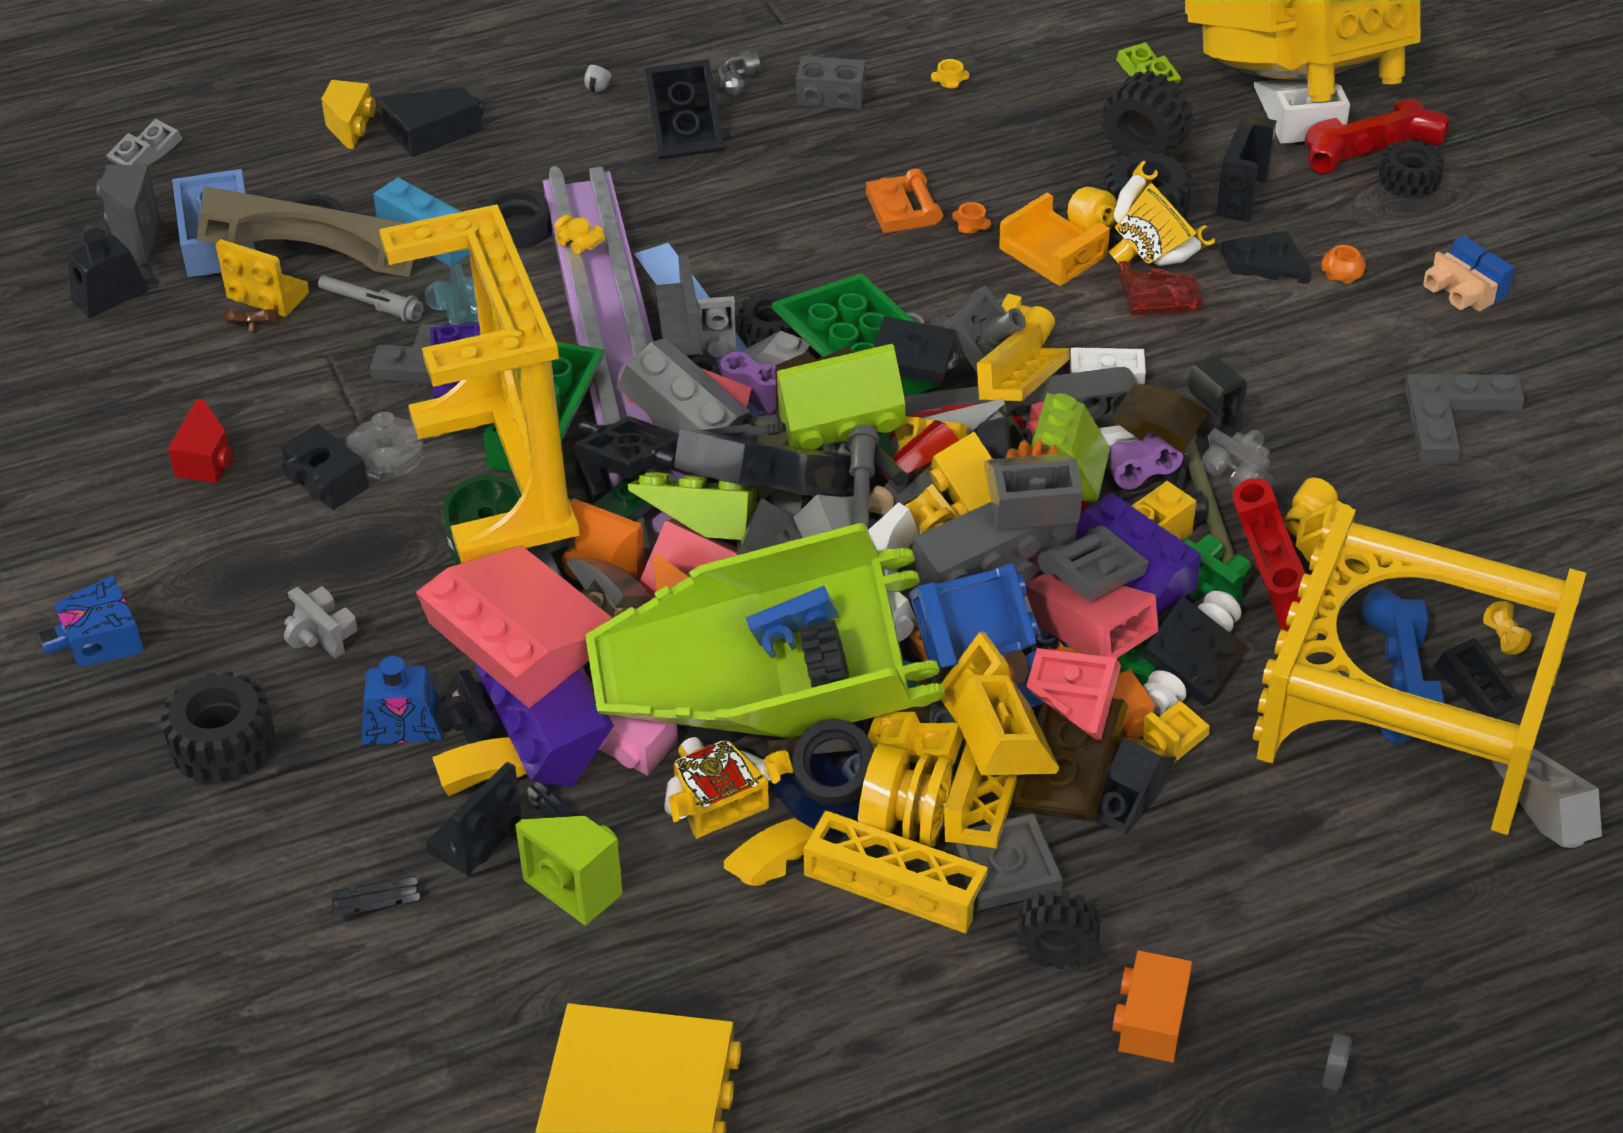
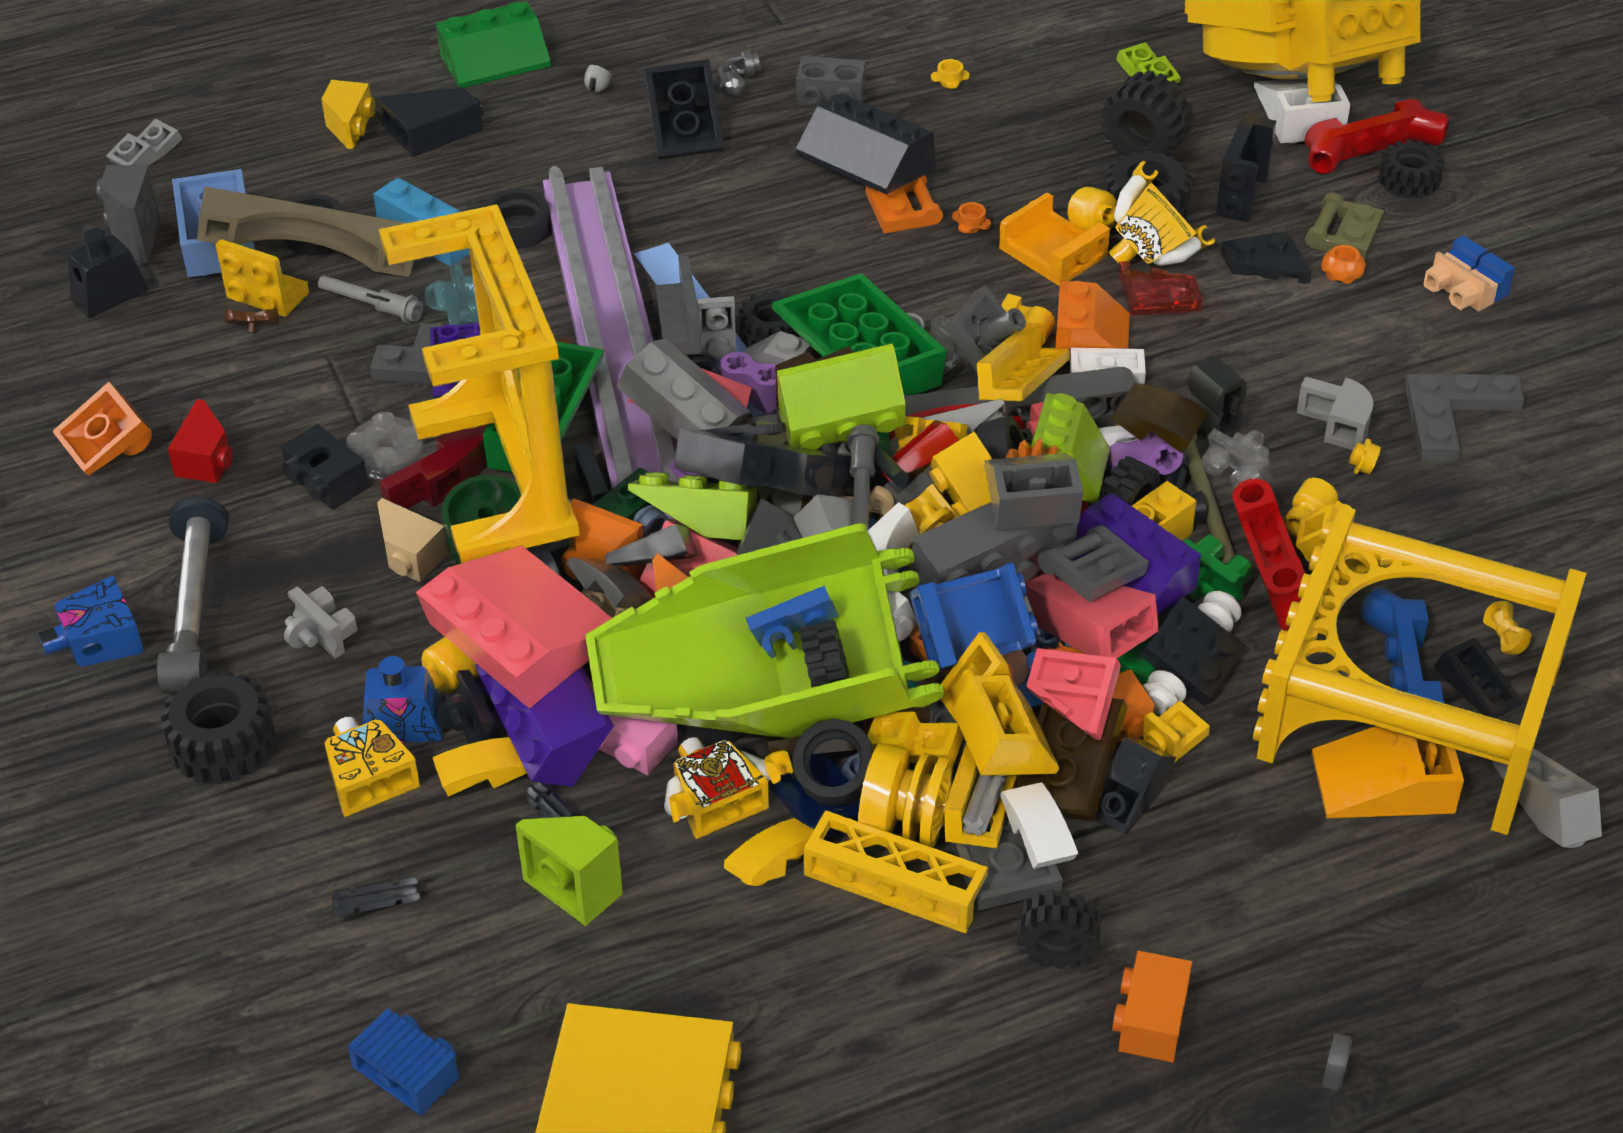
black bracket [426,762,523,876] -> none
yellow piece [554,214,605,255] -> none
black plate [574,416,679,478] -> none
black plate [874,316,956,384] -> none
none -> orange slope [52,382,152,476]
none -> piece [157,496,229,693]
none -> yellow torso [324,717,420,817]
none -> blue brick [347,1008,459,1115]
none -> tan slope [377,498,449,582]
none -> dark red slope [379,424,488,509]
none -> yellow head [421,637,479,694]
none -> green slope [436,1,551,88]
none -> slope [604,524,698,567]
none -> sand blue plate [633,505,669,538]
none -> slope [796,94,936,195]
none -> light grey axle [962,774,1007,836]
none -> white slope [1000,782,1078,869]
none -> orange slope [1055,281,1130,361]
none -> black tyre [1097,456,1160,506]
none -> light grey brick [1297,376,1373,450]
none -> olive plate [1305,192,1384,260]
none -> light orange slope [1311,726,1464,819]
none -> yellow plate [1349,439,1381,475]

